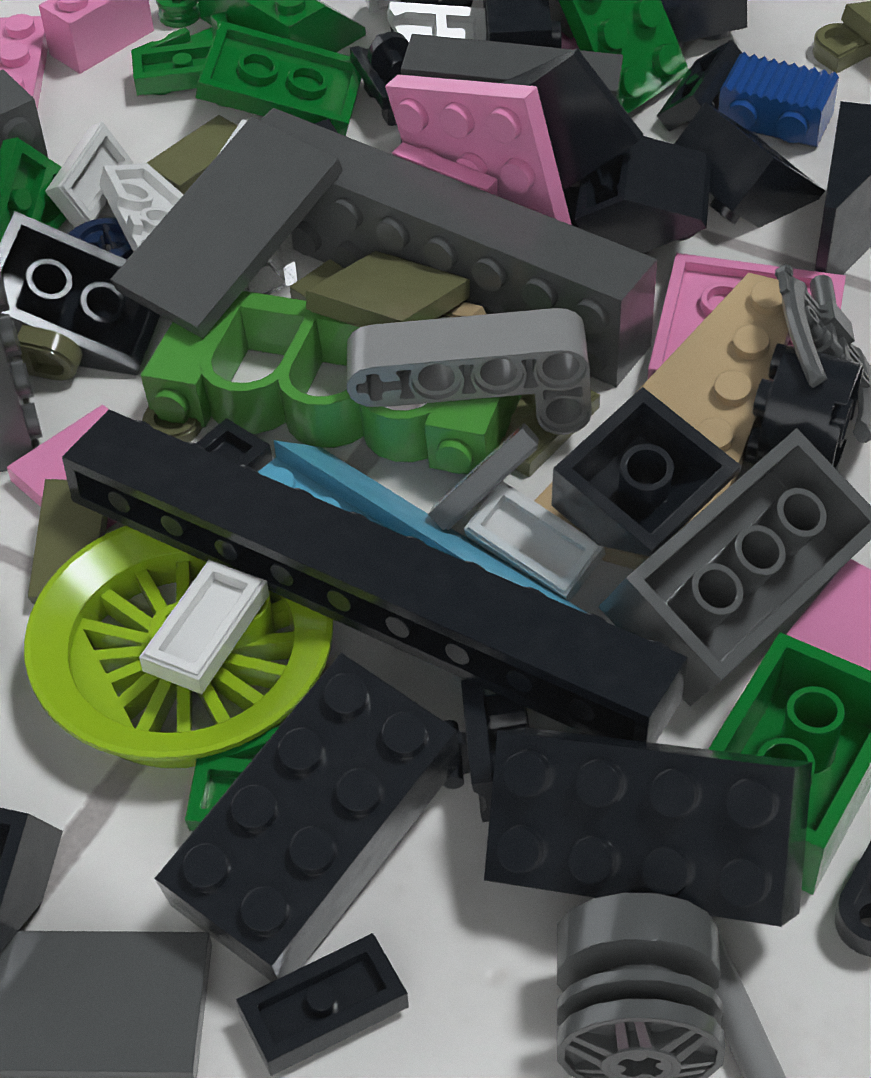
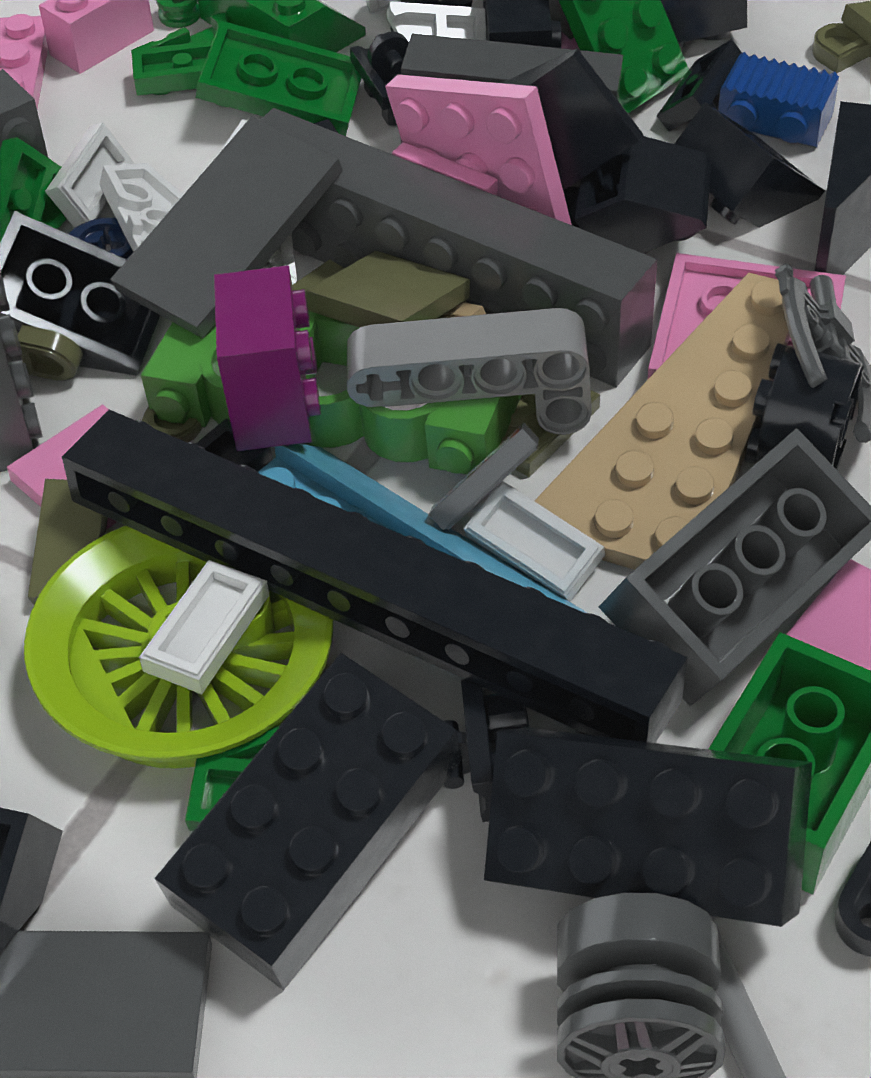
olive tile [147,115,238,195] -> none
black plate [236,933,409,1076] -> none
black slope [551,387,741,557] -> none
none -> magenta brick [214,265,321,451]

